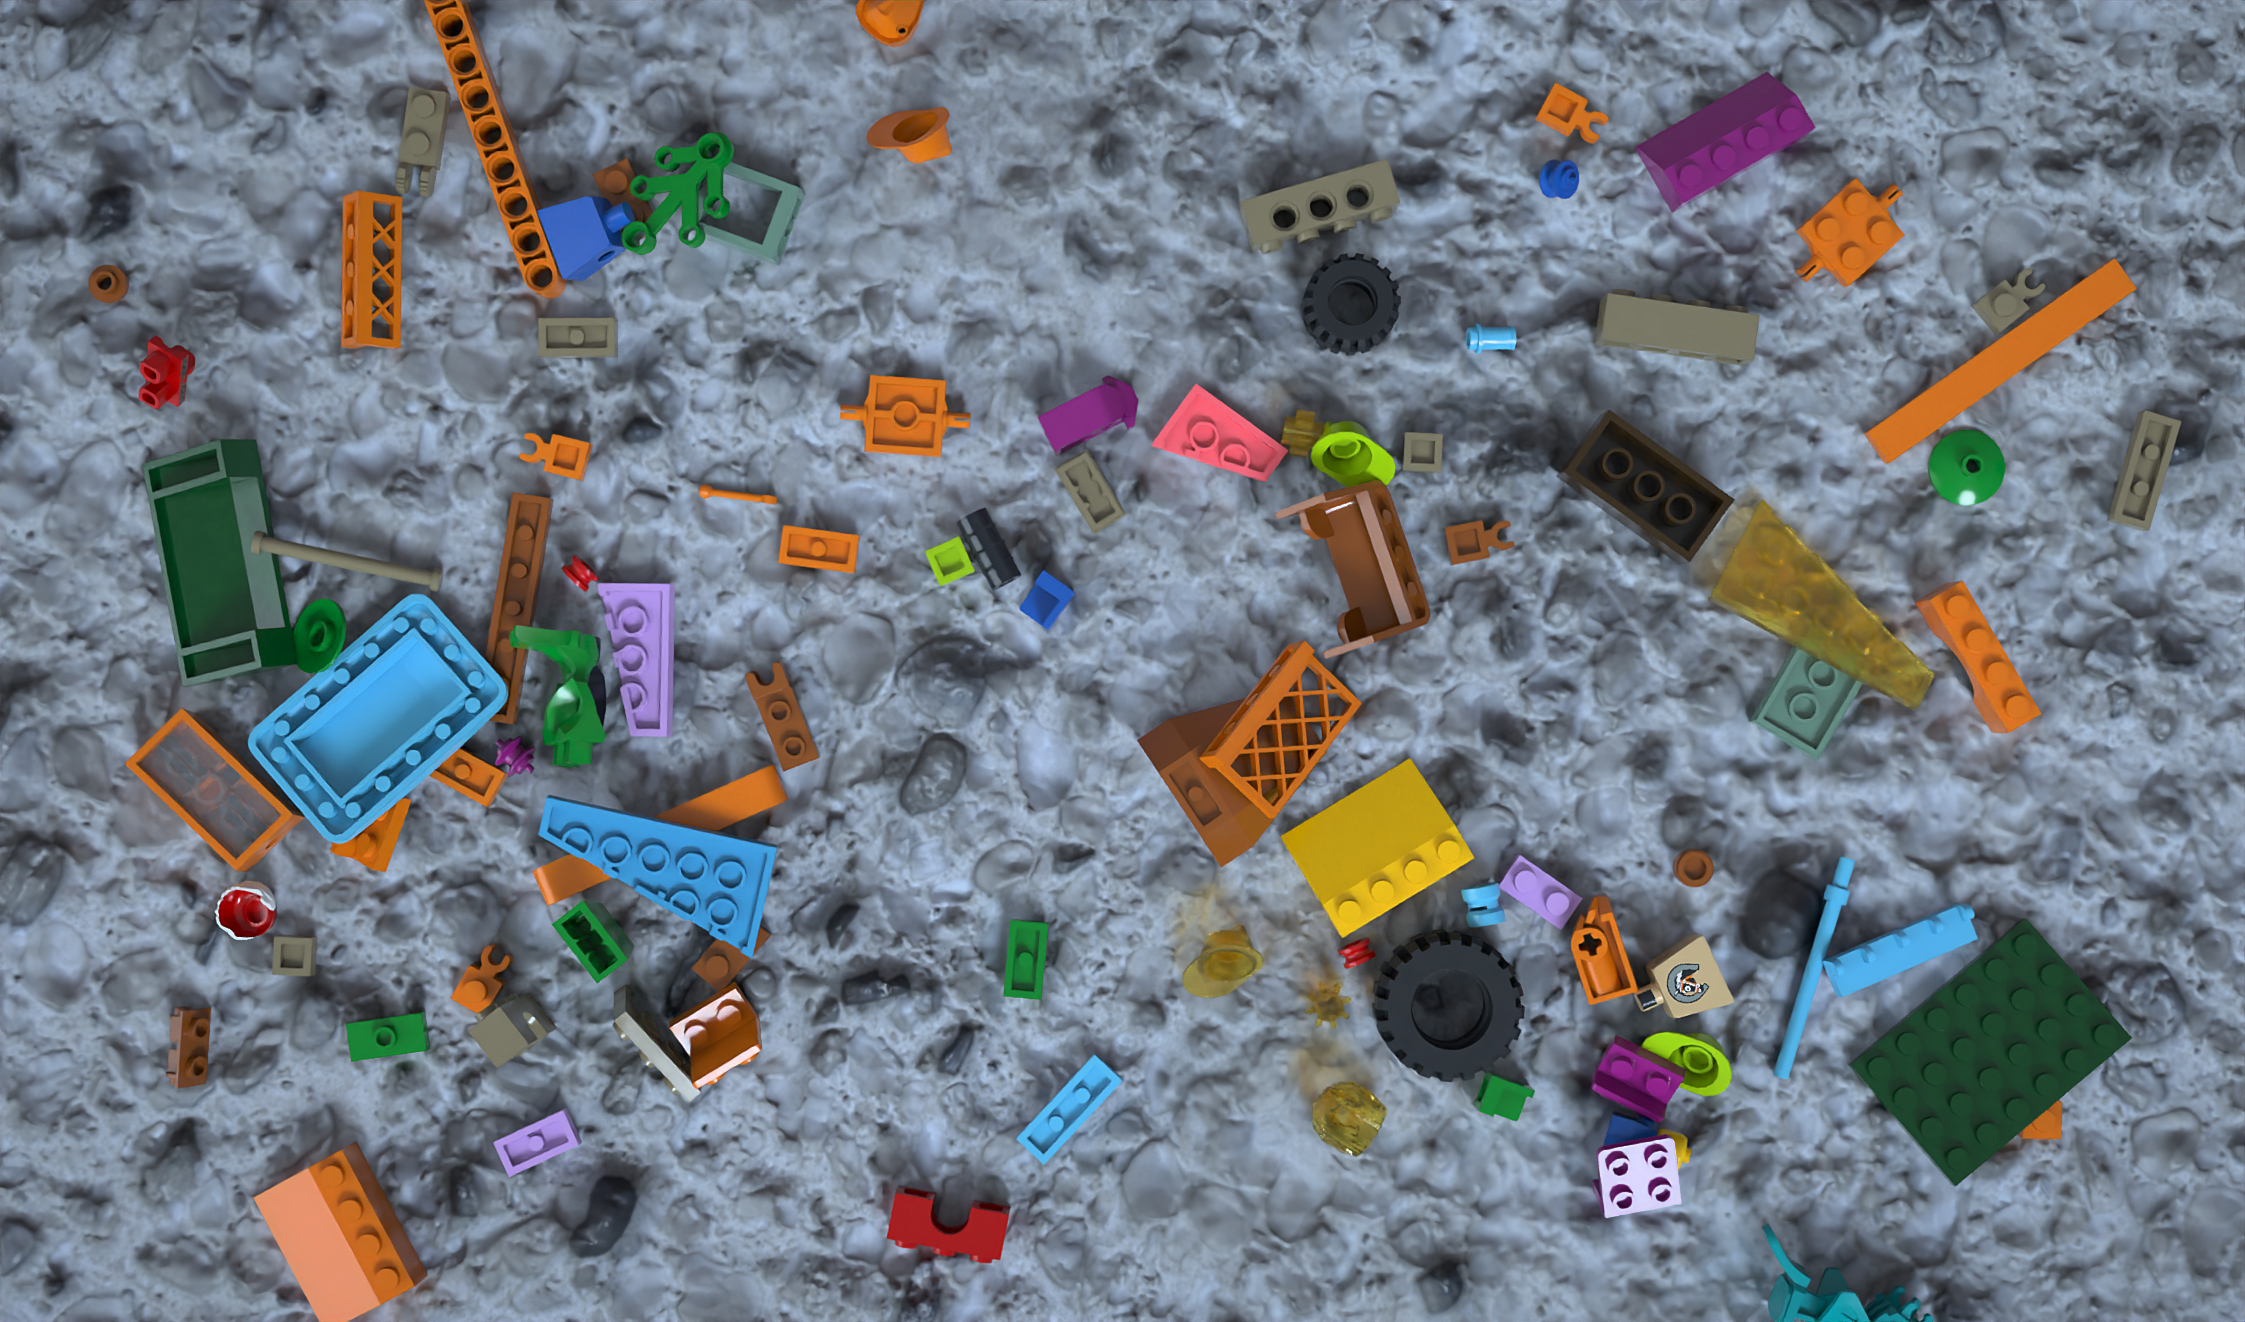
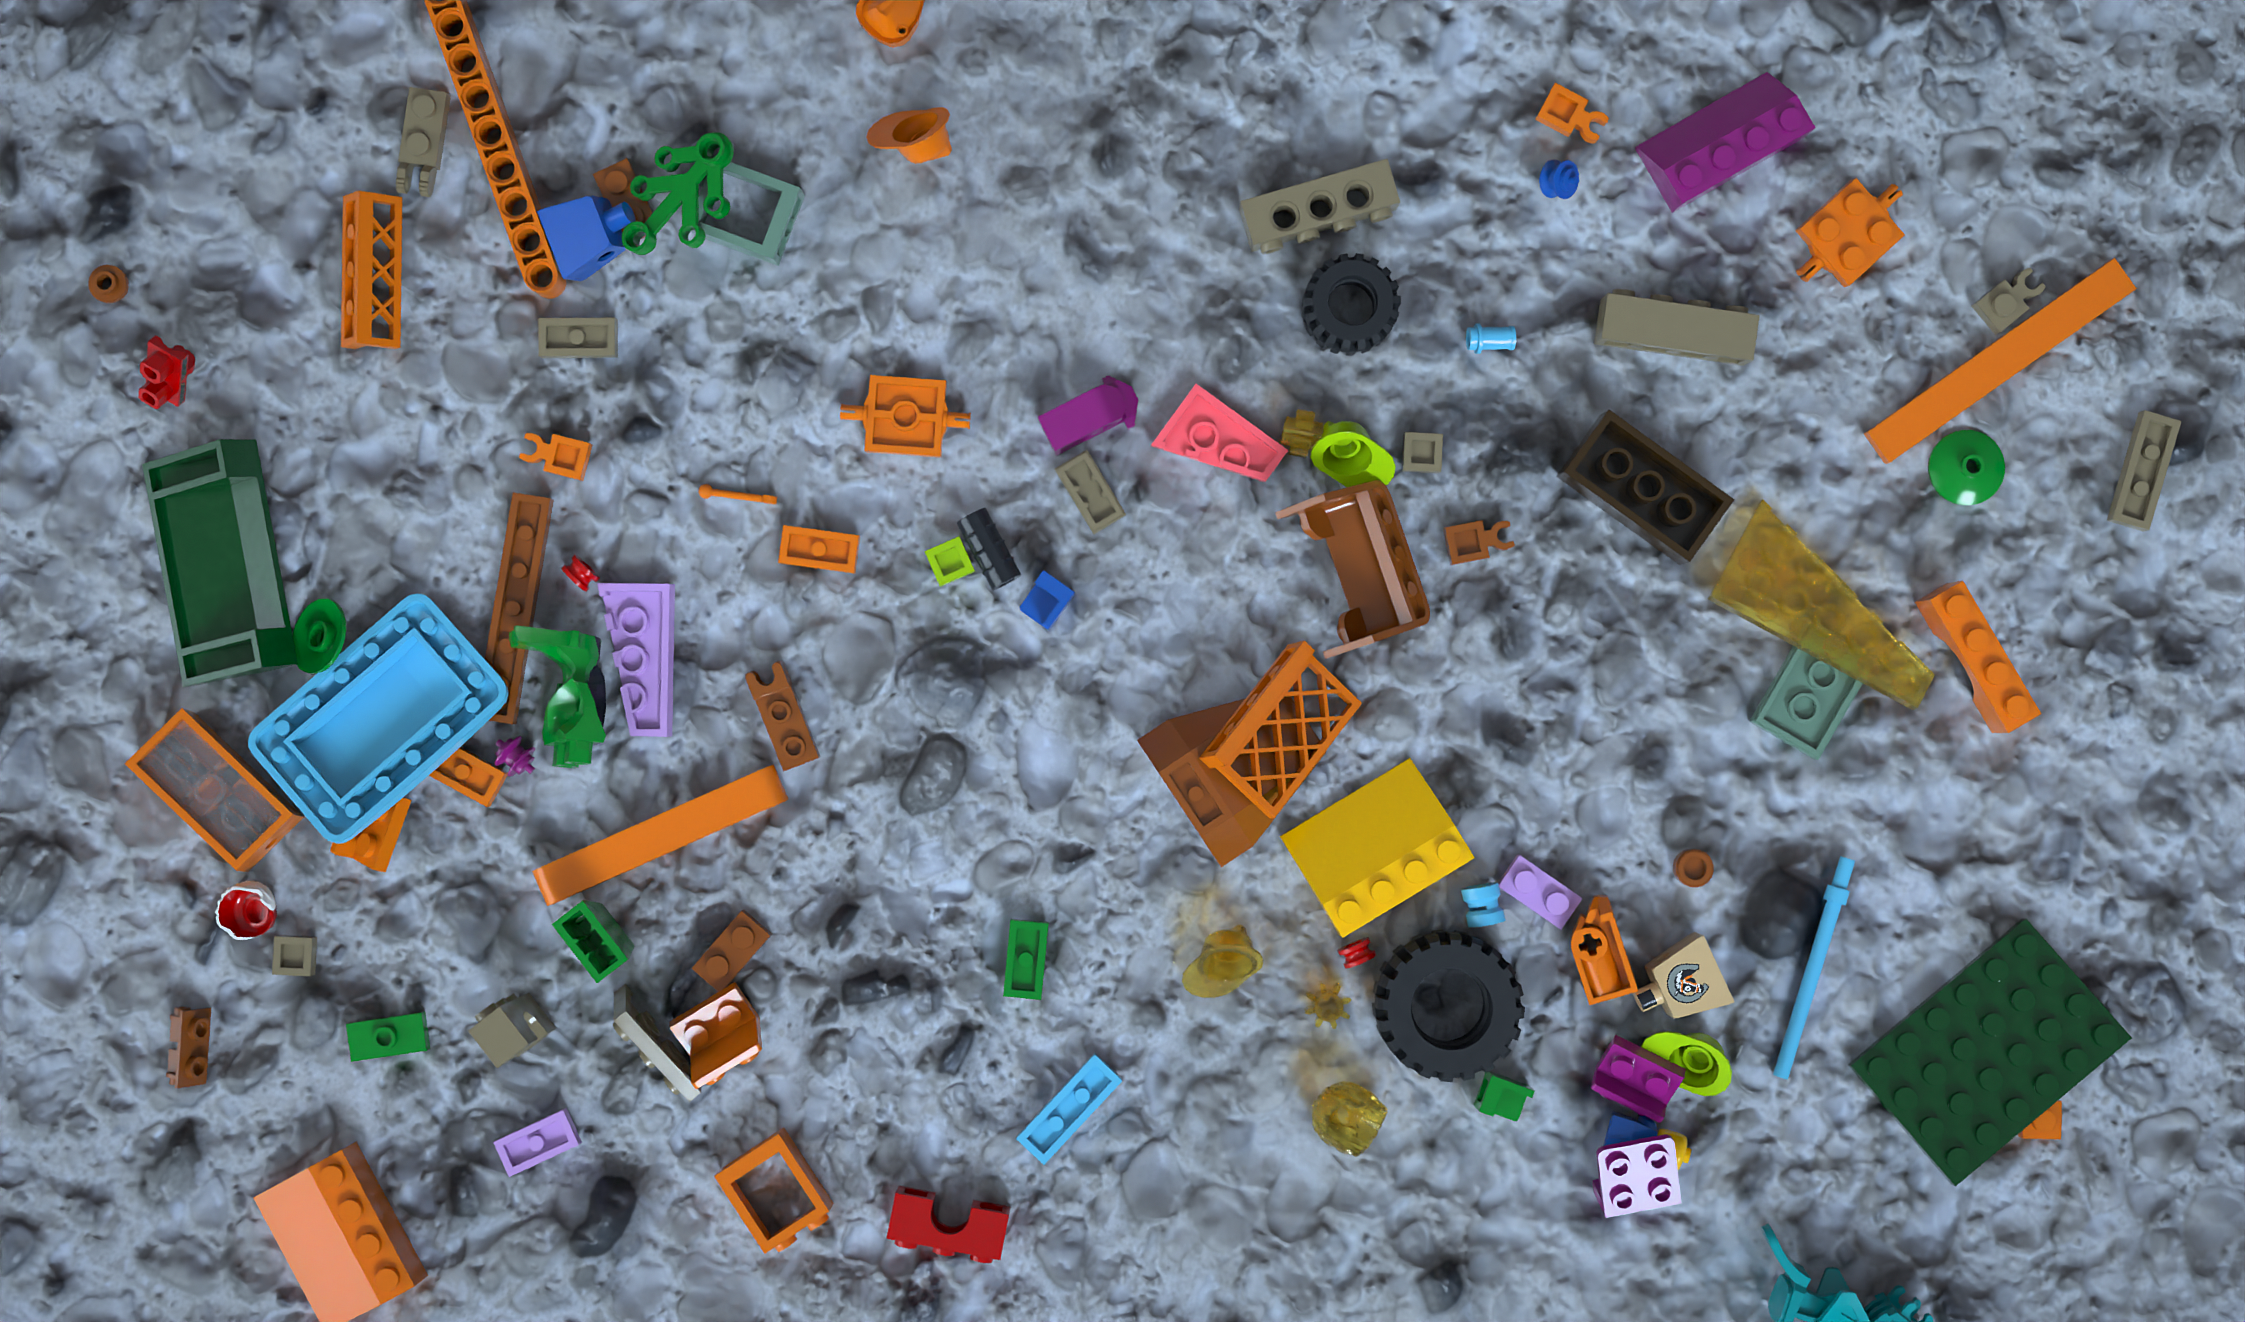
dark tan bar [251,531,443,592] -> none
orange plate [451,944,514,1014] -> none
dark azure wing [538,795,778,959] -> none
medium azure hinge [1822,903,1978,997] -> none
none -> orange window [714,1127,834,1254]

